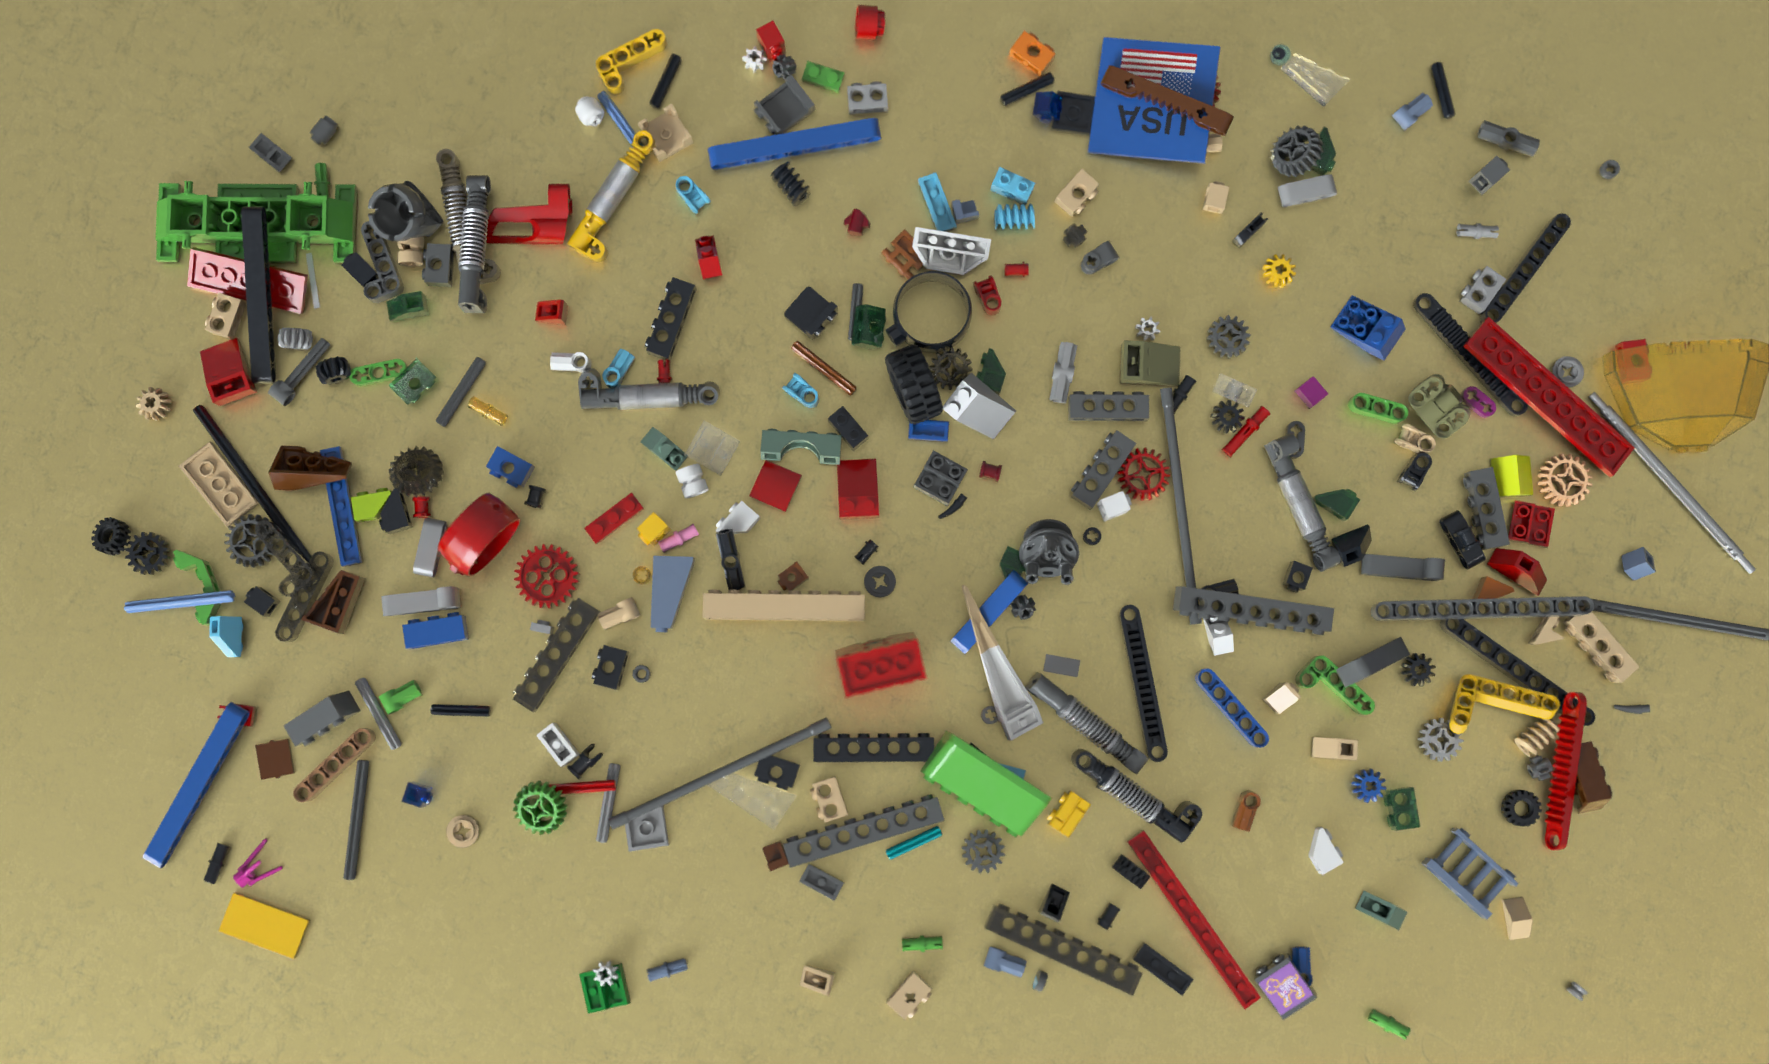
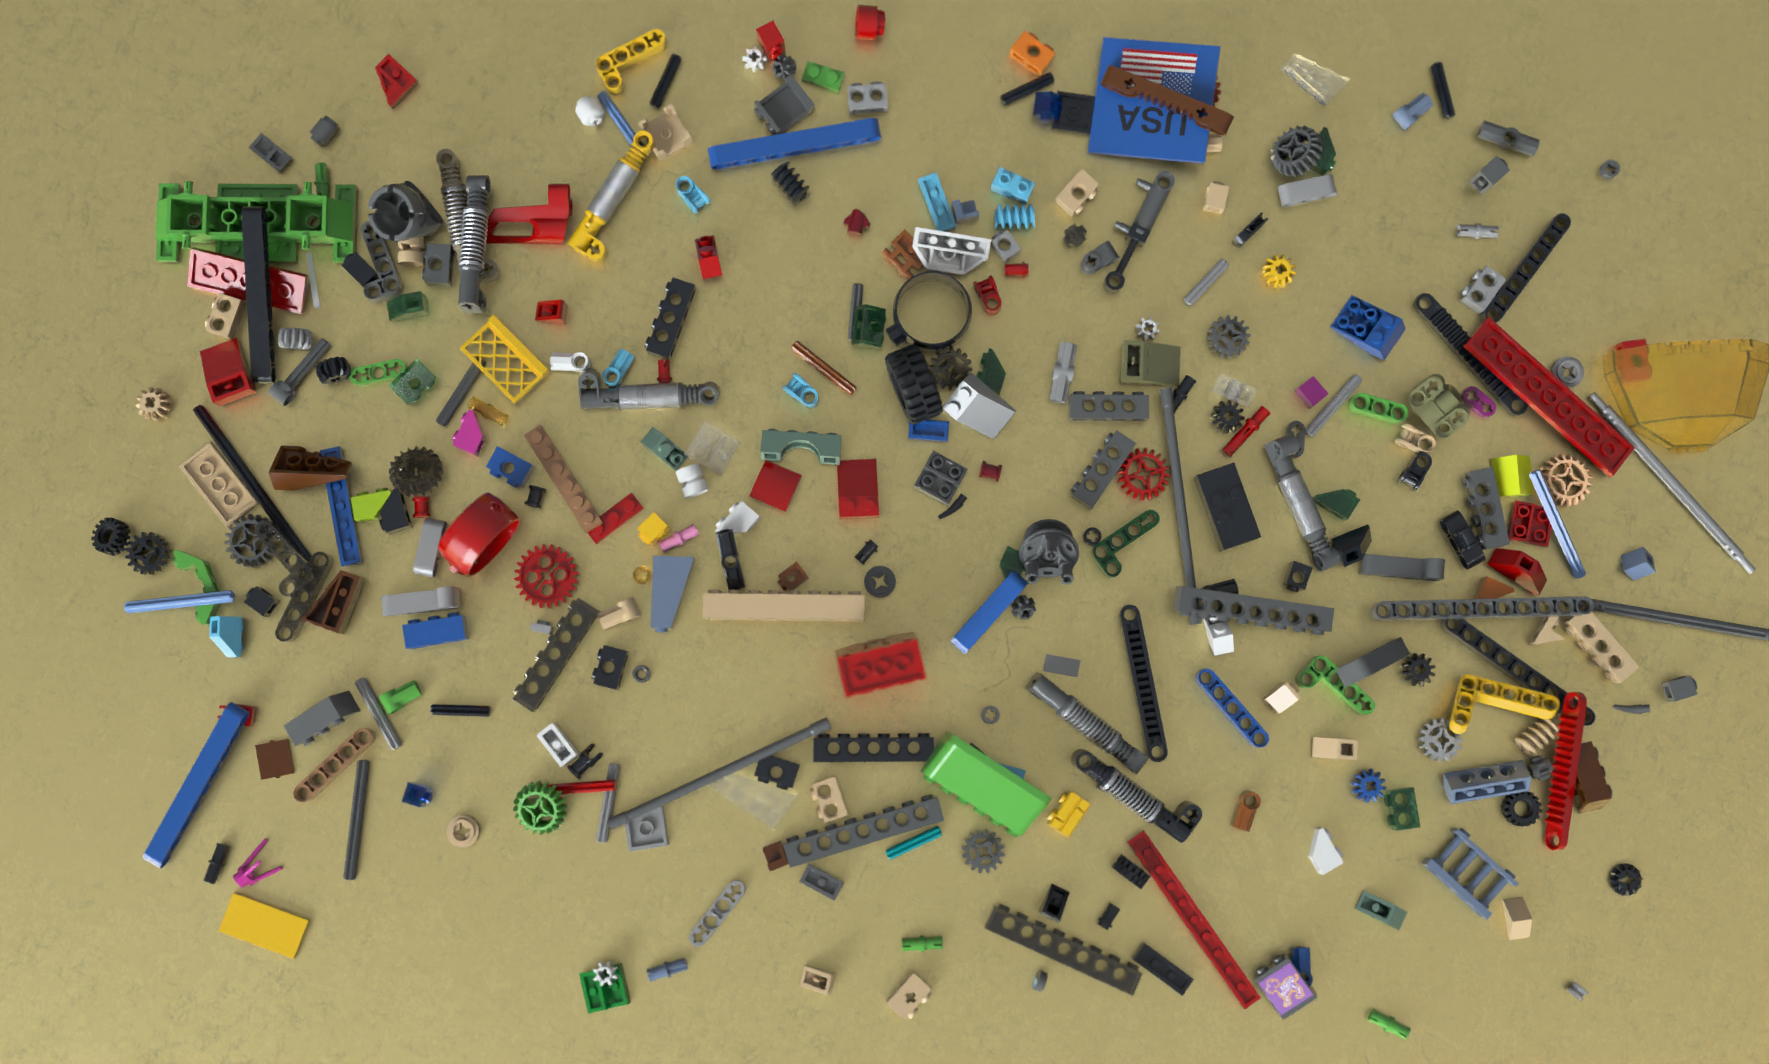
black bracket [784,286,838,340] -> none
black brick [828,406,869,451] -> none
white plate [962,585,1043,741] -> none
sand blue piece [983,946,1027,977] -> none
white brick [1097,491,1132,522] -> none
clear light blue tile [1270,44,1291,65] -> none
none -> red wing [375,53,418,108]
none -> dark pink slope [452,409,486,457]
none -> yellow fence [459,315,550,405]
none -> medium nougat plate [524,424,603,534]
none -> light grey beam [689,880,746,947]
none -> light grey brick [990,230,1021,264]
none -> dark green beam [1091,510,1160,578]
none -> dark grey piece [1103,171,1175,294]
none -> light grey axle [1184,259,1229,306]
none -> black brick [1193,462,1261,552]
none -> light grey axle [1305,374,1362,437]
none -> sand blue brick [1443,760,1531,804]
none -> axle [1529,470,1586,578]
none -> black gear [1609,863,1643,896]
none -> dark grey brick [1661,675,1698,702]

